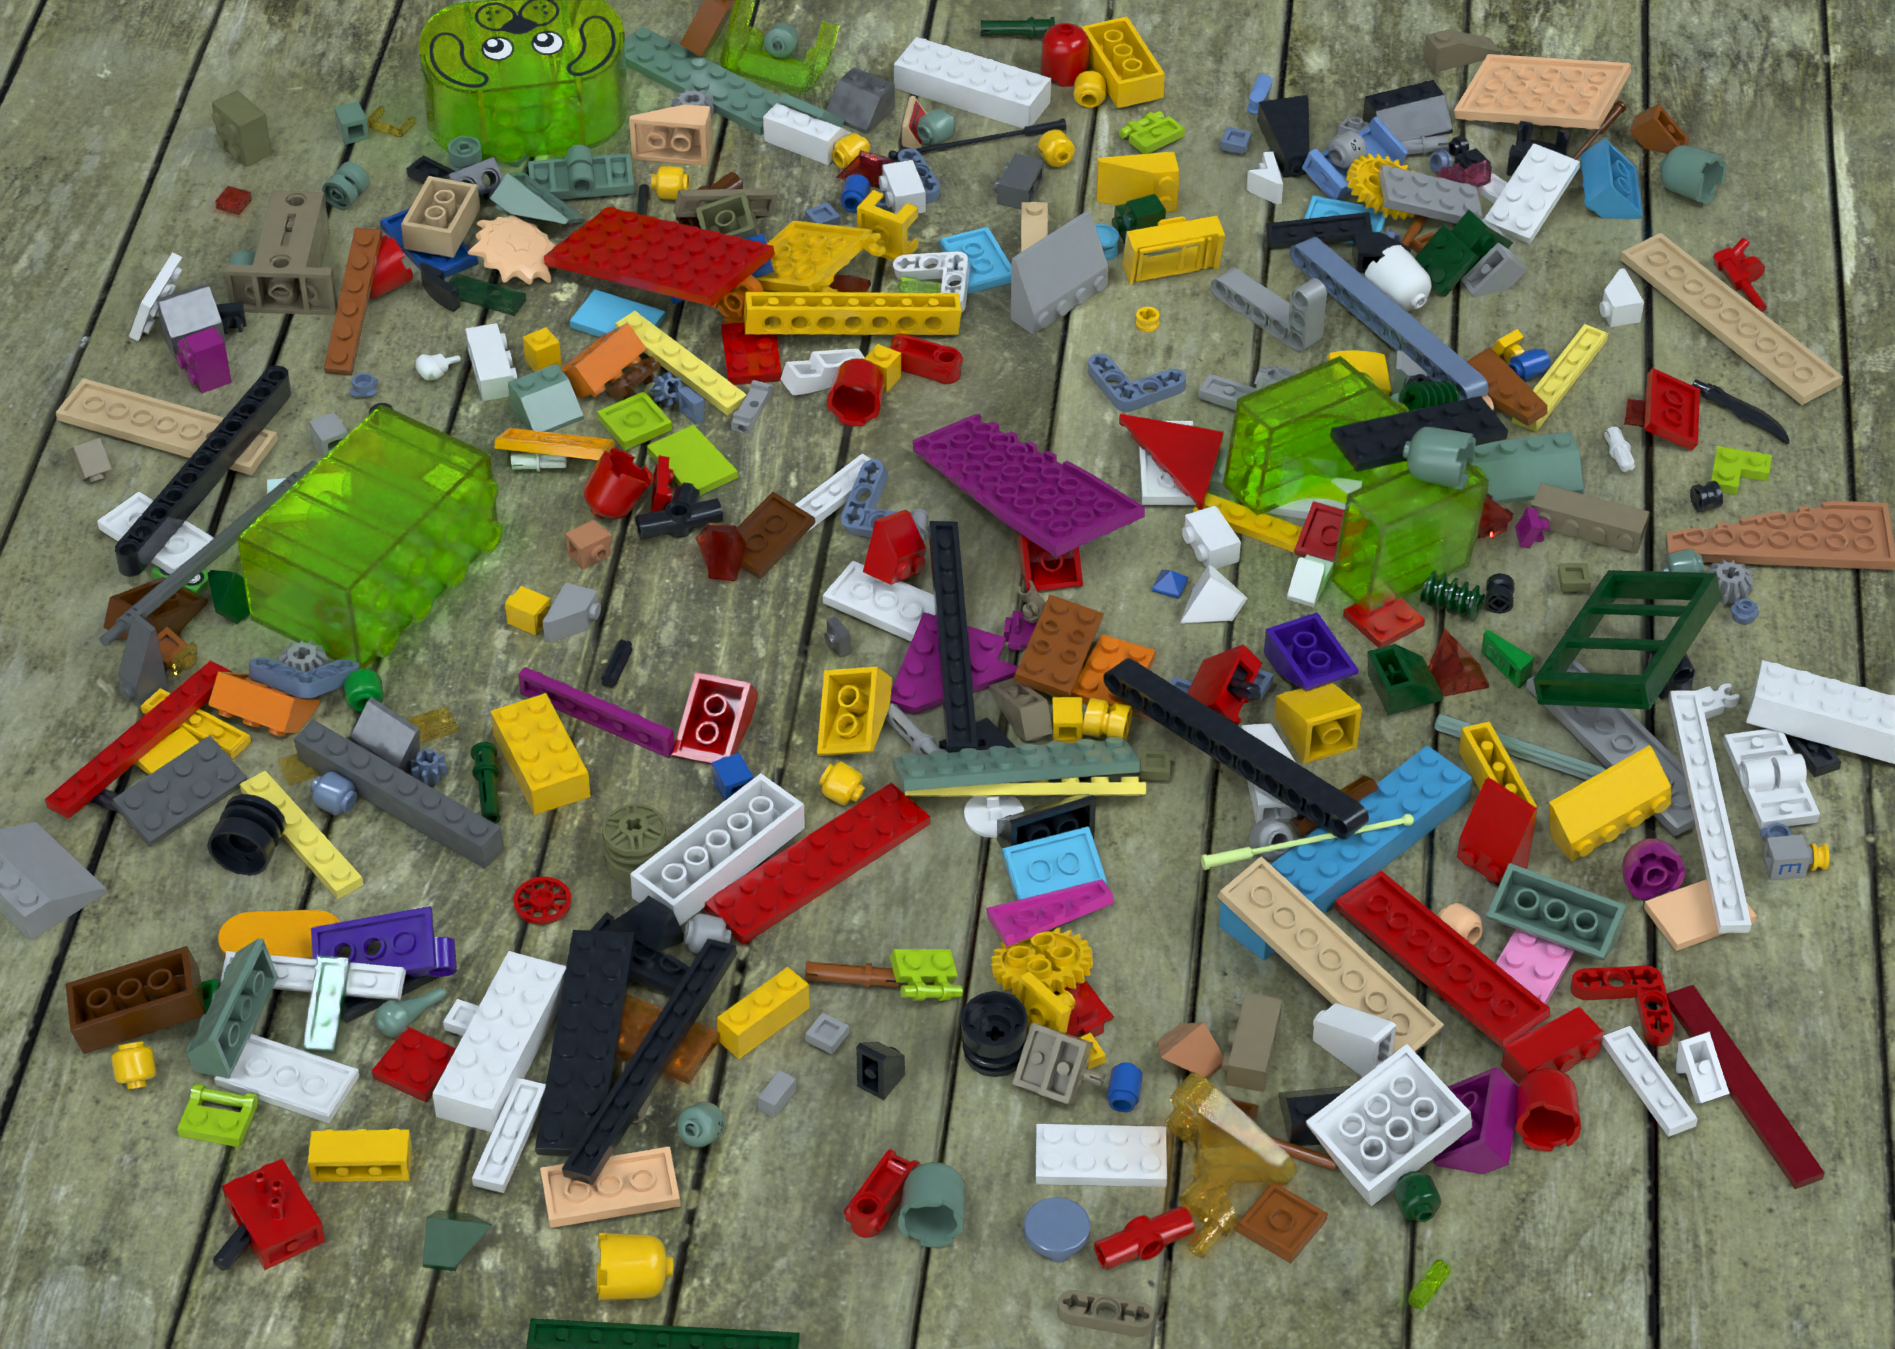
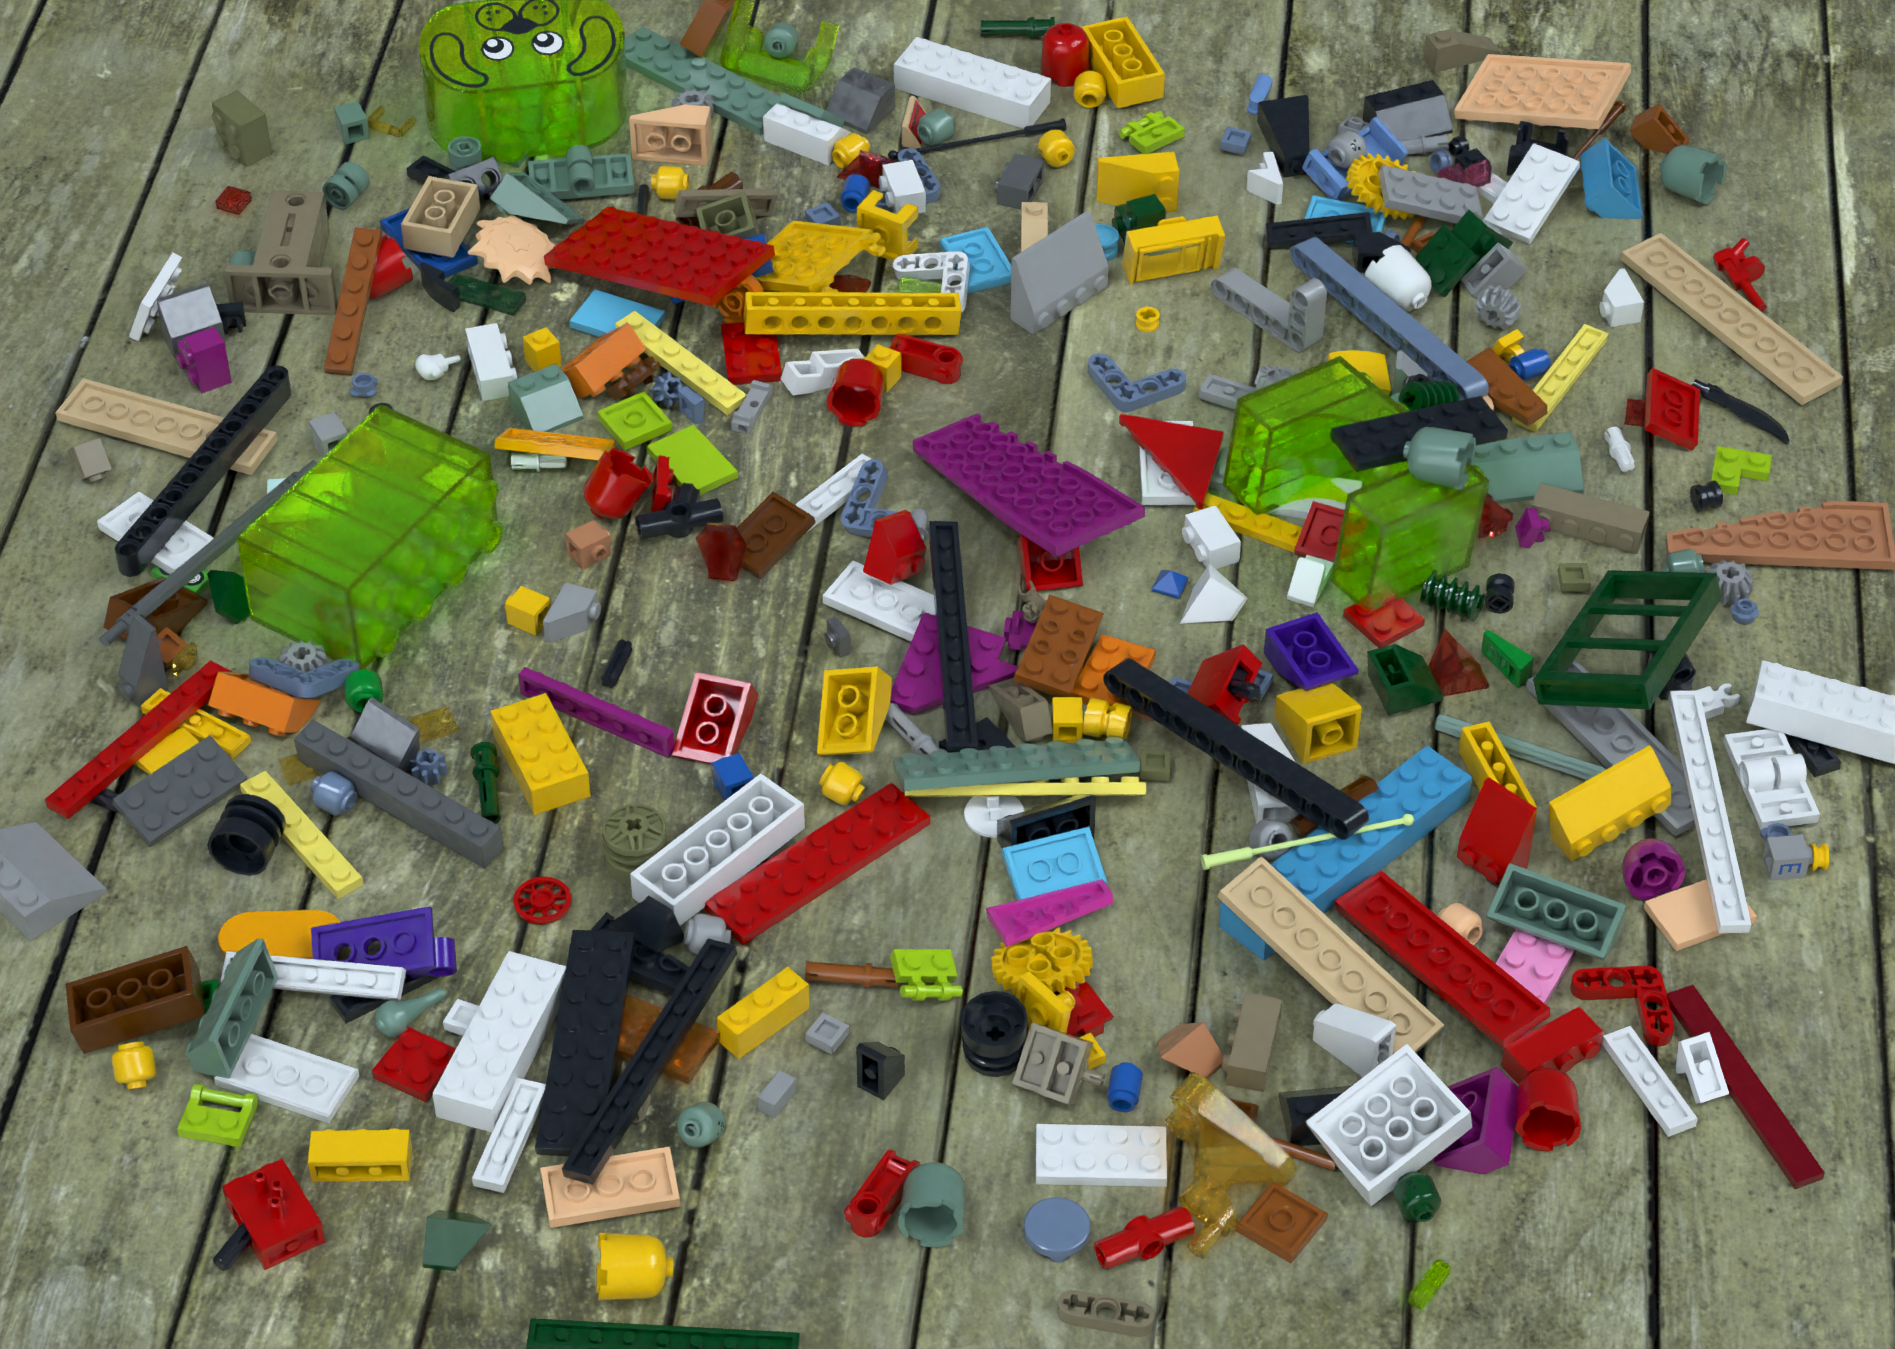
tile [302,956,351,1053] -> none
none -> light grey gear [1474,285,1522,330]

